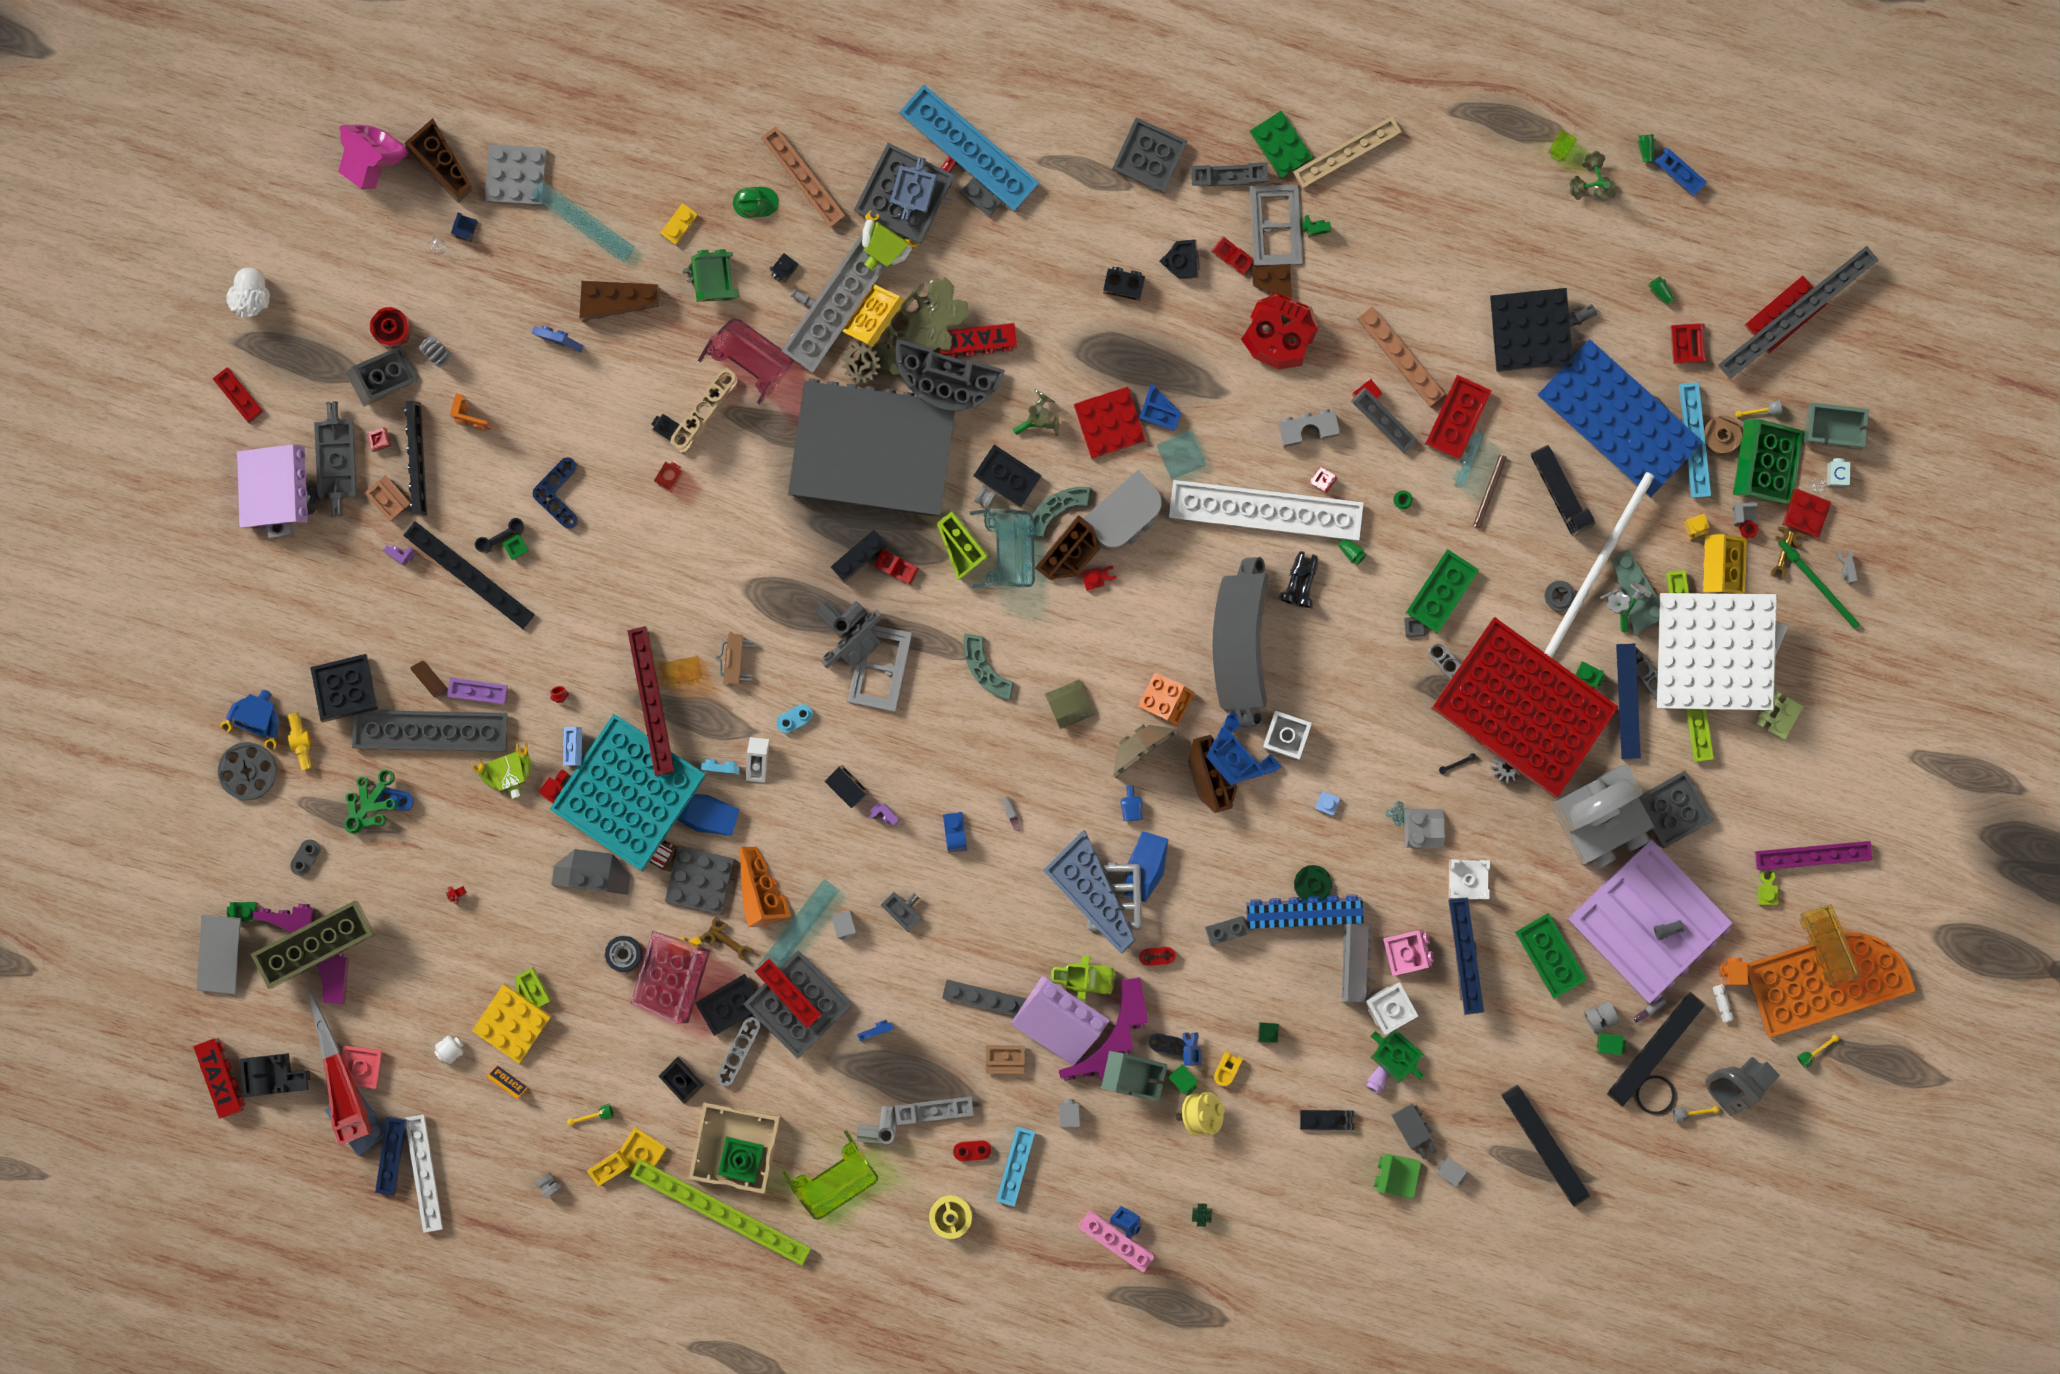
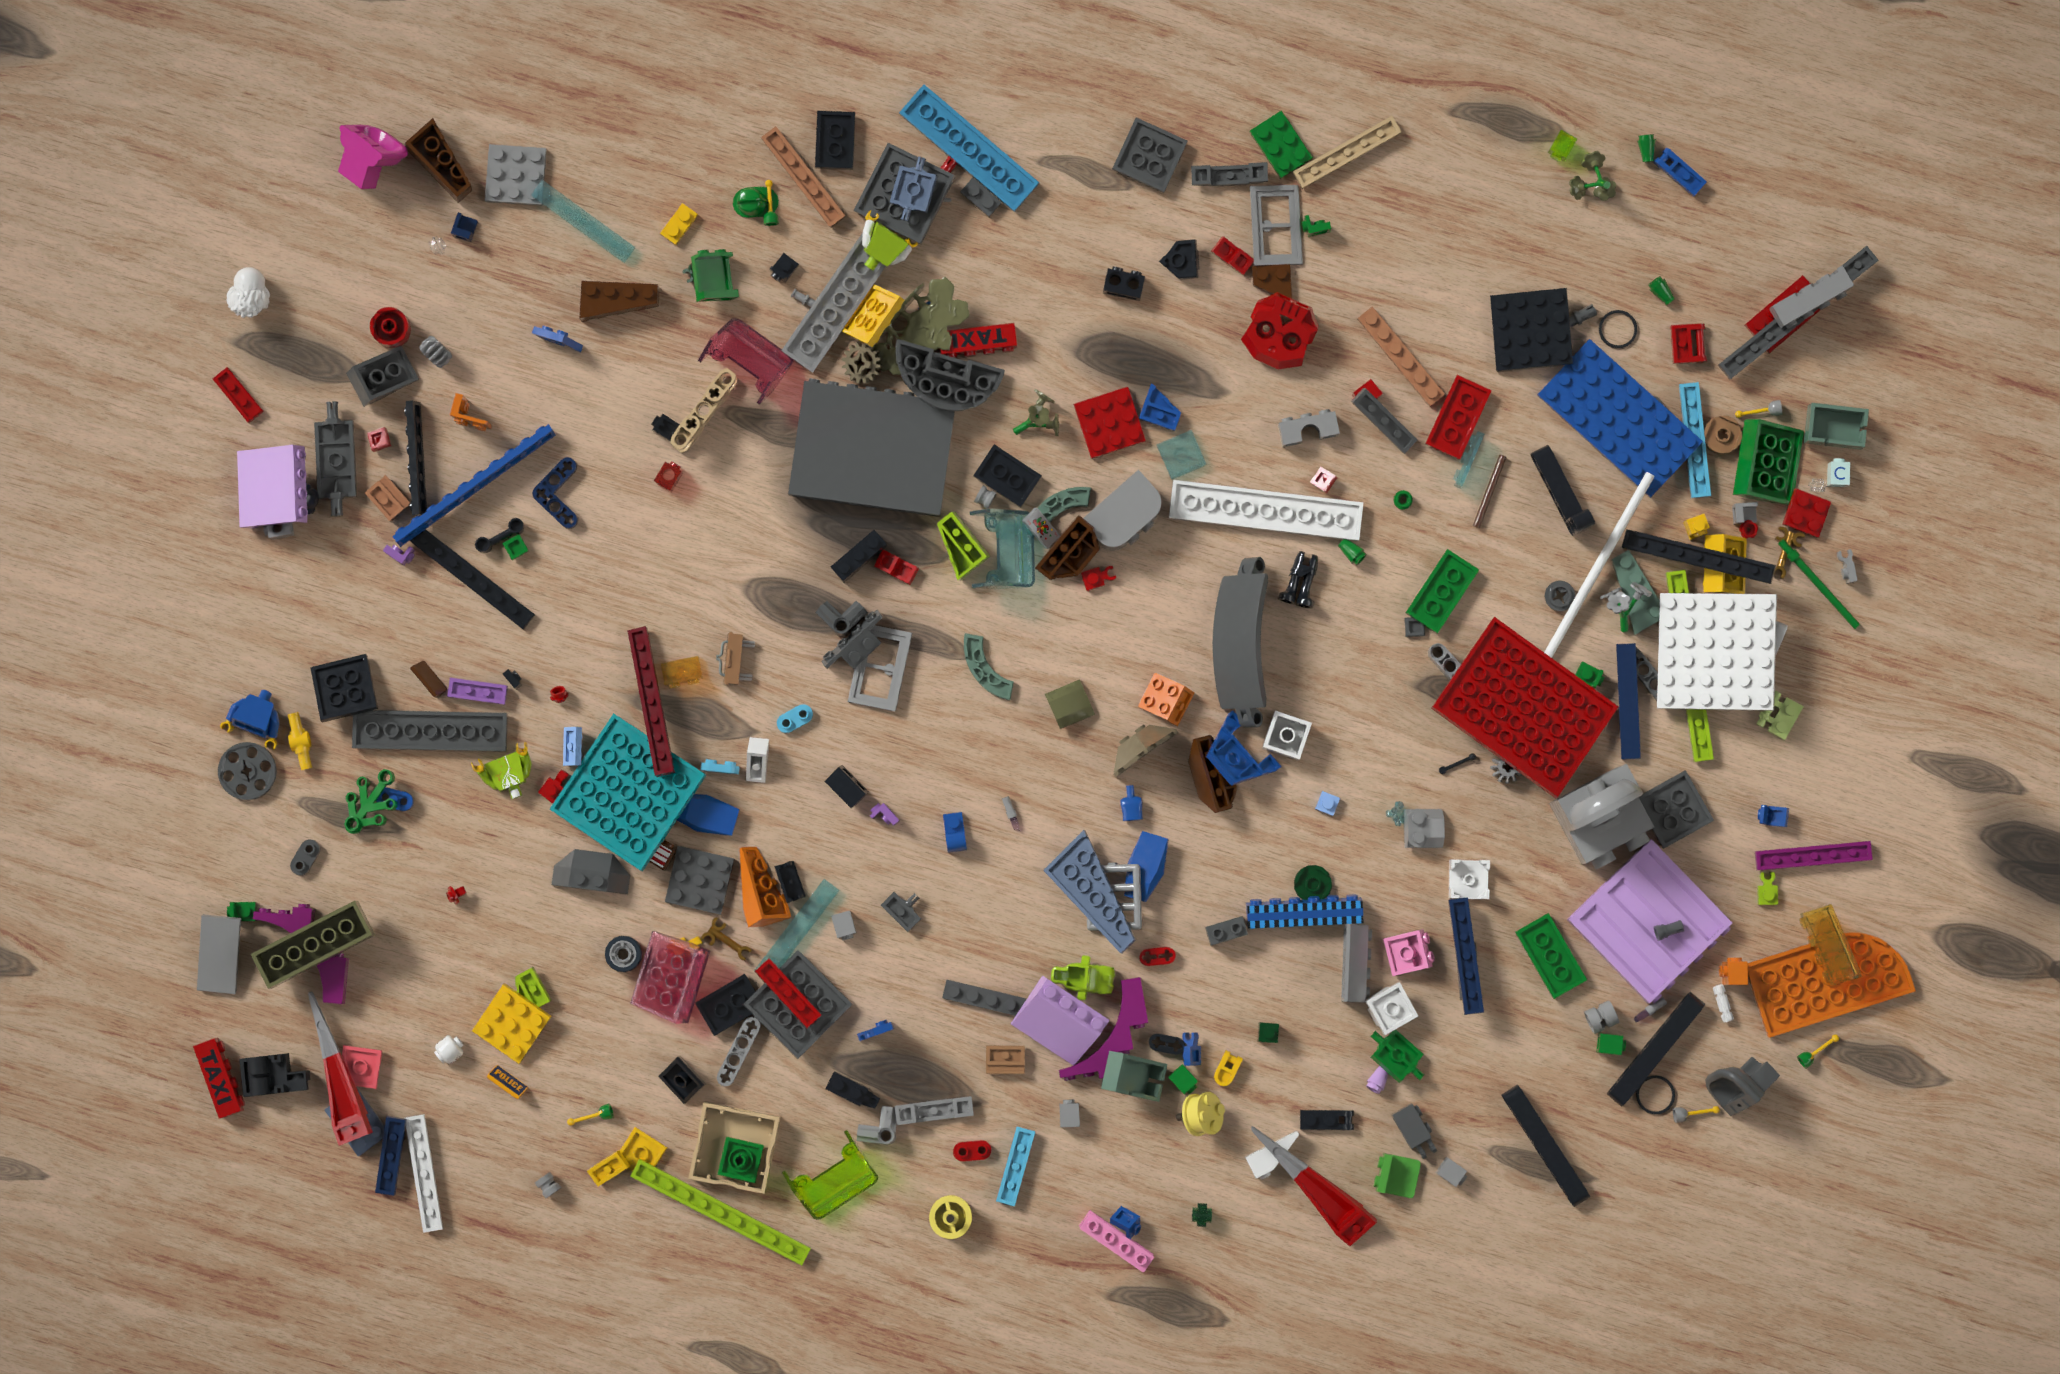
none -> blue plate [392,424,556,547]
none -> black plate [503,669,522,690]
none -> hinge [763,180,779,226]
none -> black hinge [774,861,806,903]
none -> black plate [815,111,856,170]
none -> black hinge [825,1071,880,1109]
none -> light grey tile [1022,508,1060,549]
none -> white slope [1245,1131,1299,1180]
none -> red plate [1251,1126,1377,1246]
none -> black piece [1599,310,1637,348]
none -> black tile [1622,529,1776,584]
none -> blue bracket [1758,805,1789,827]
none -> light grey wedge [1770,265,1854,329]

